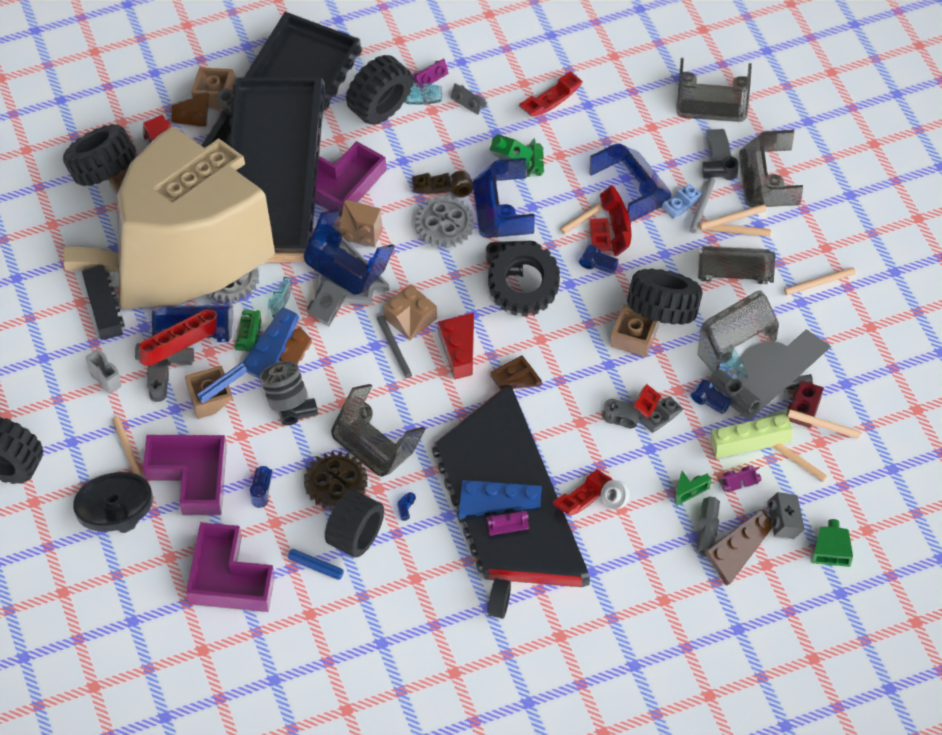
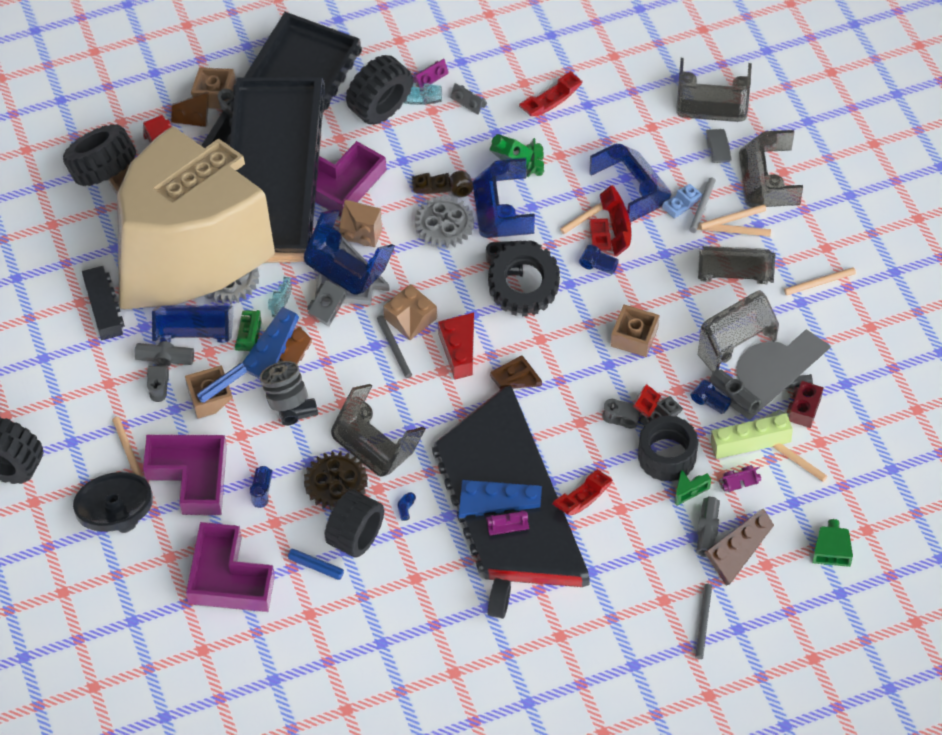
tan slope [63,247,118,272] -> none
light grey brick [85,349,122,394] -> none
red beam [139,310,217,366] -> none
white plate [601,480,630,509] -> none
black tyre [627,268,703,325] -> none
black piece [702,156,739,180] -> none
clear light blue plate [718,348,748,380] -> none
dark grey brick [767,492,805,539] -> none
light nougat bar [786,409,861,438] -> none
none -> black tyre [638,415,699,482]
none -> dark grey bar [695,584,712,660]

